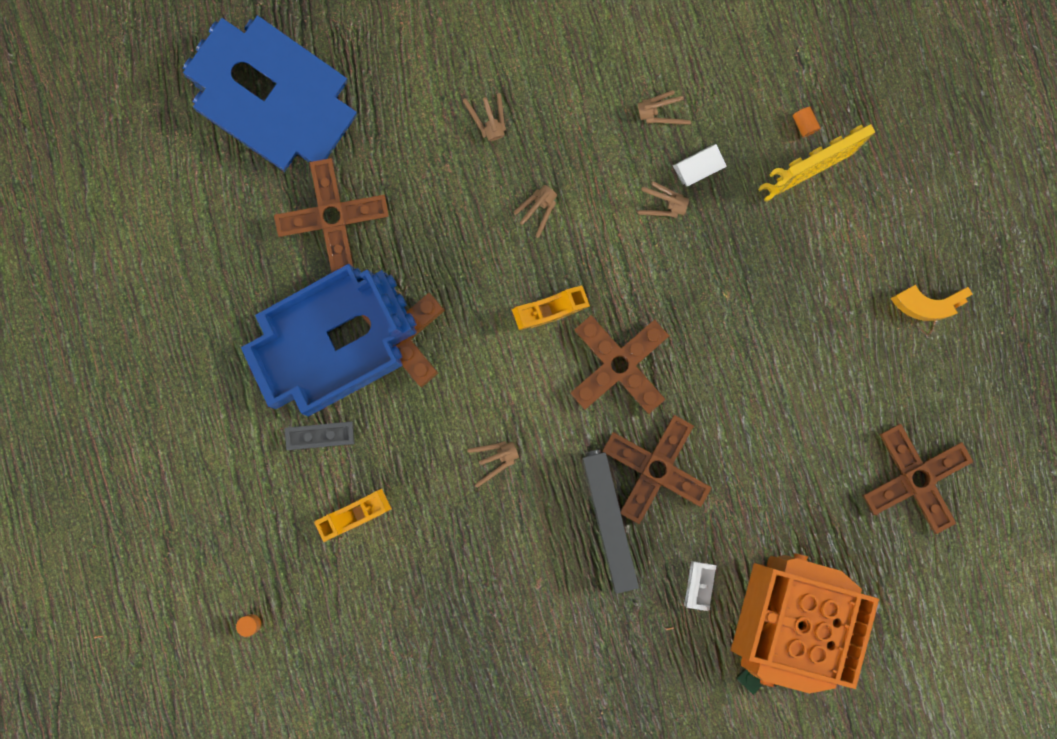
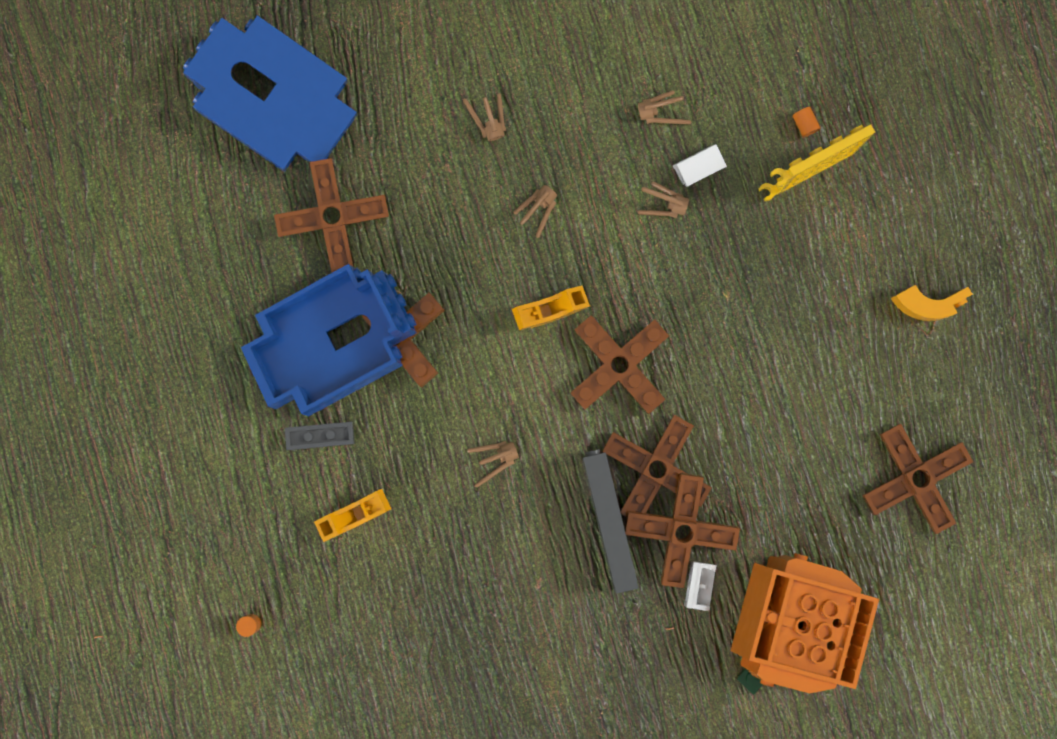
none -> dark orange piece [624,473,740,588]

